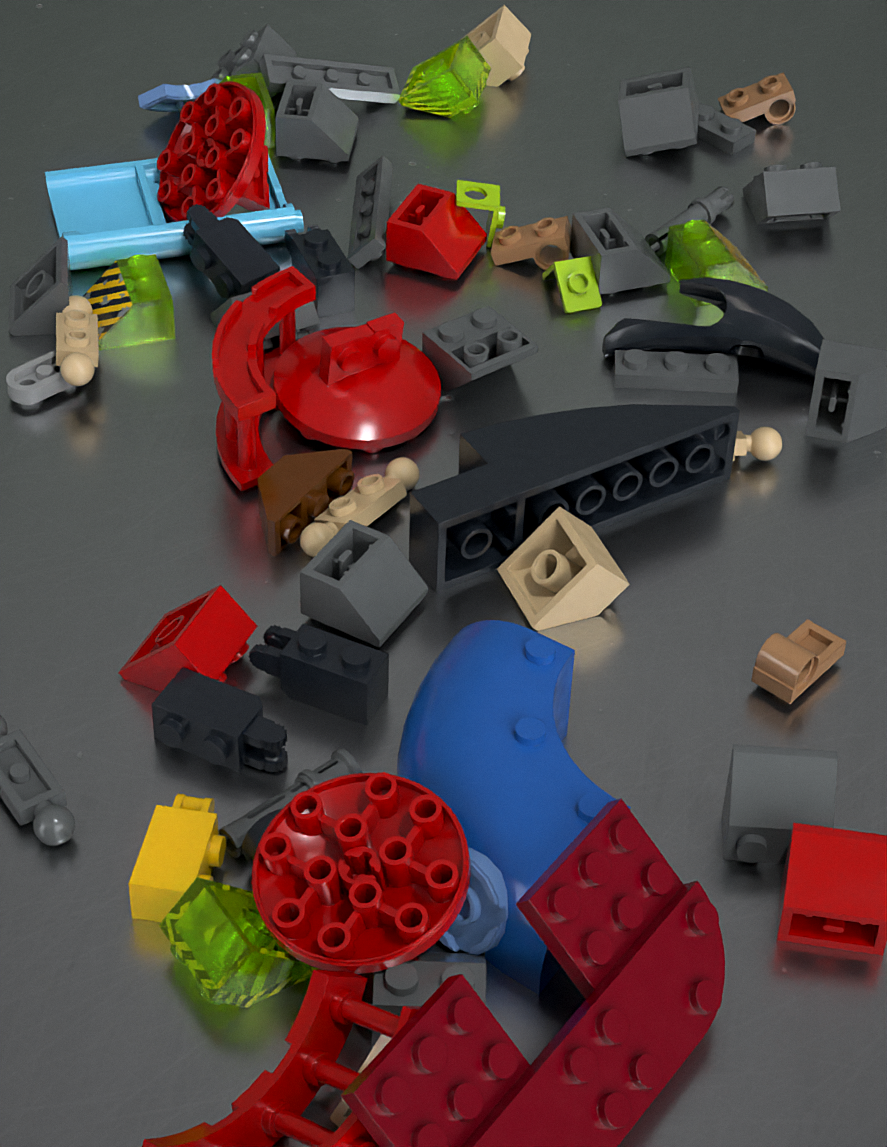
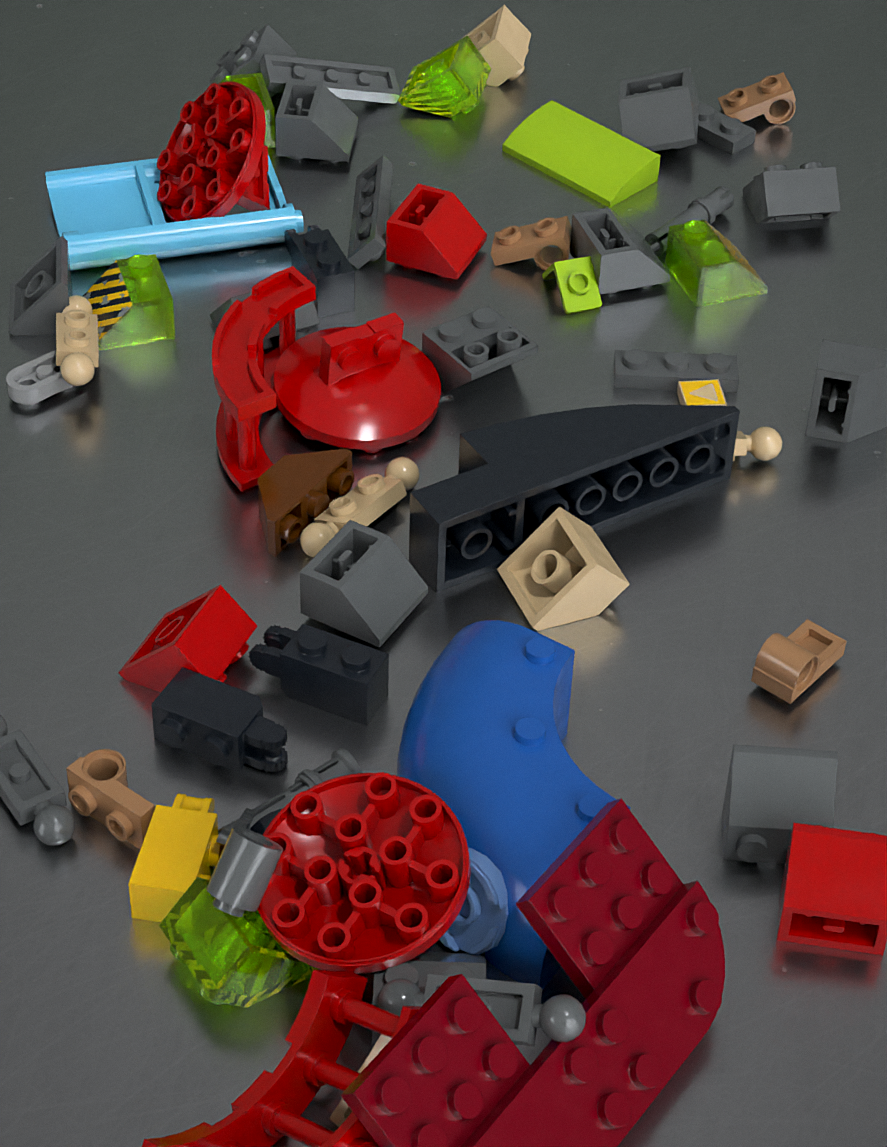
medium blue tile [138,78,225,112] -> none
black hinge [183,204,280,300] -> none
lime bracket [456,180,505,248] -> none
black piece [602,277,825,378] -> none
none -> medium nougat plate [66,749,155,849]
none -> dark grey door [206,808,283,917]
none -> dark grey plate [378,974,586,1047]
none -> lime slope [502,100,661,208]
none -> tile [677,379,727,406]

